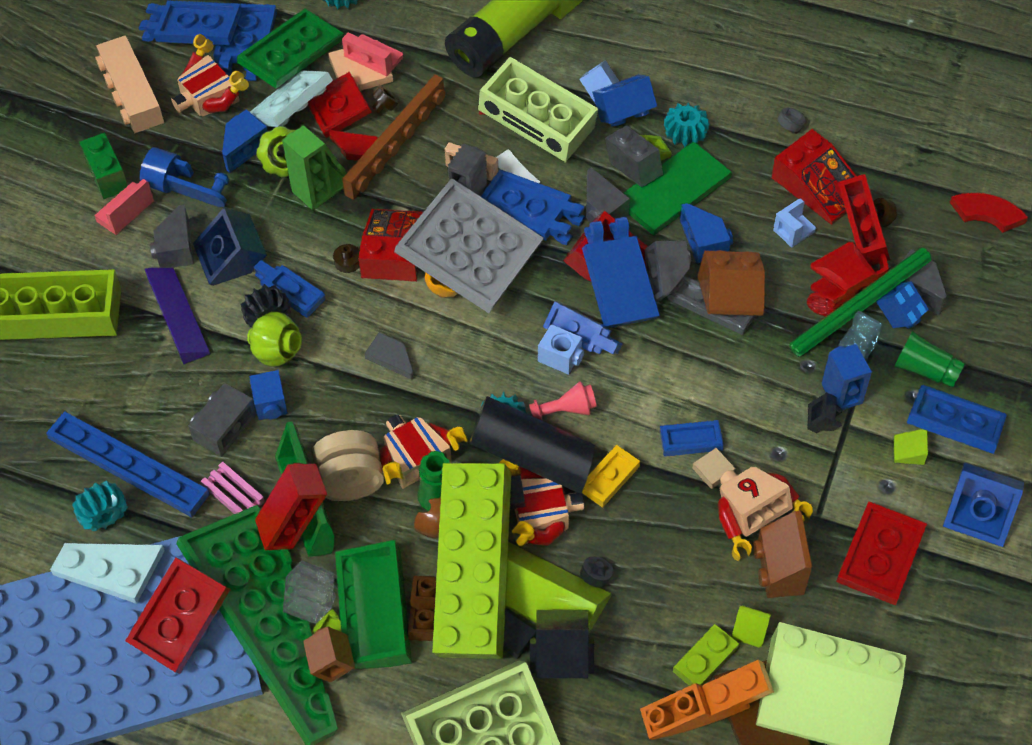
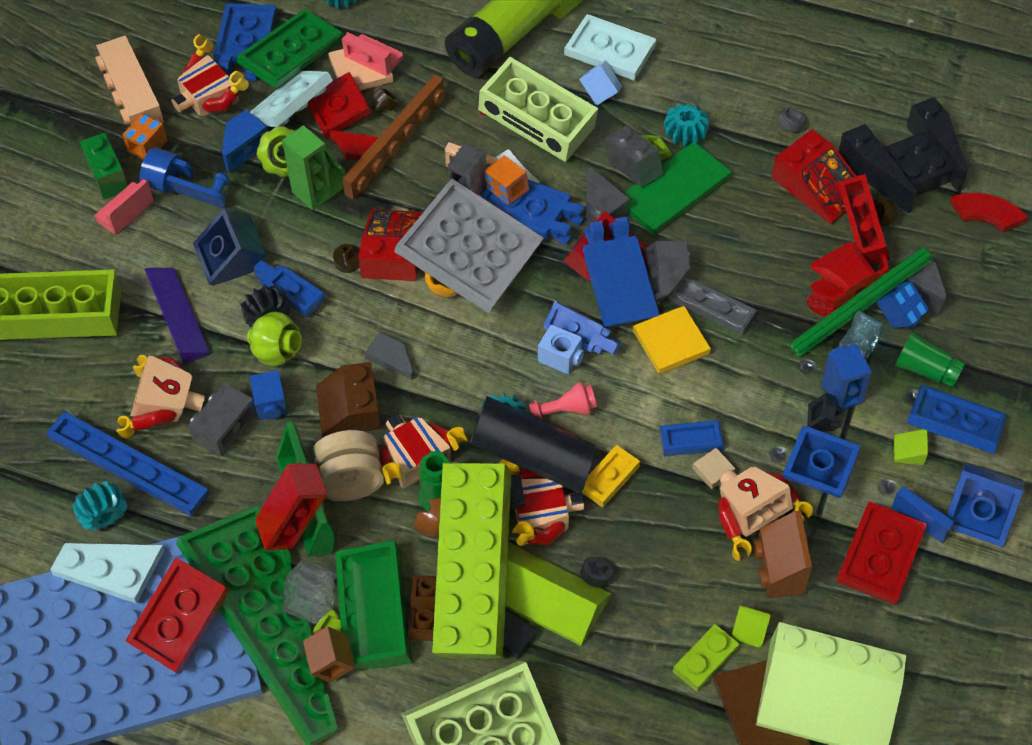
blue tile [139,0,242,45] -> none
flat silver slope [150,205,194,268] -> none
bright pink tile [201,462,265,514] -> none
black plate [530,610,594,678] -> none
blue brick [592,74,657,126] -> none
orange slope [640,660,774,740] -> none
blue slope [680,203,733,264] -> none
dark orange slope [698,250,765,316] -> none
light blue panel [773,198,816,248] -> none
none -> light nougat torso [116,355,205,439]
none -> orange brick [122,114,168,160]
none -> reddish brown slope [316,362,381,438]
none -> orange brick [484,155,529,205]
none -> light aqua plate [564,14,656,80]
none -> yellow tile [633,306,711,374]
none -> blue slope [782,425,861,499]
none -> black wedge [838,97,968,213]
none -> blue tile [892,486,954,543]

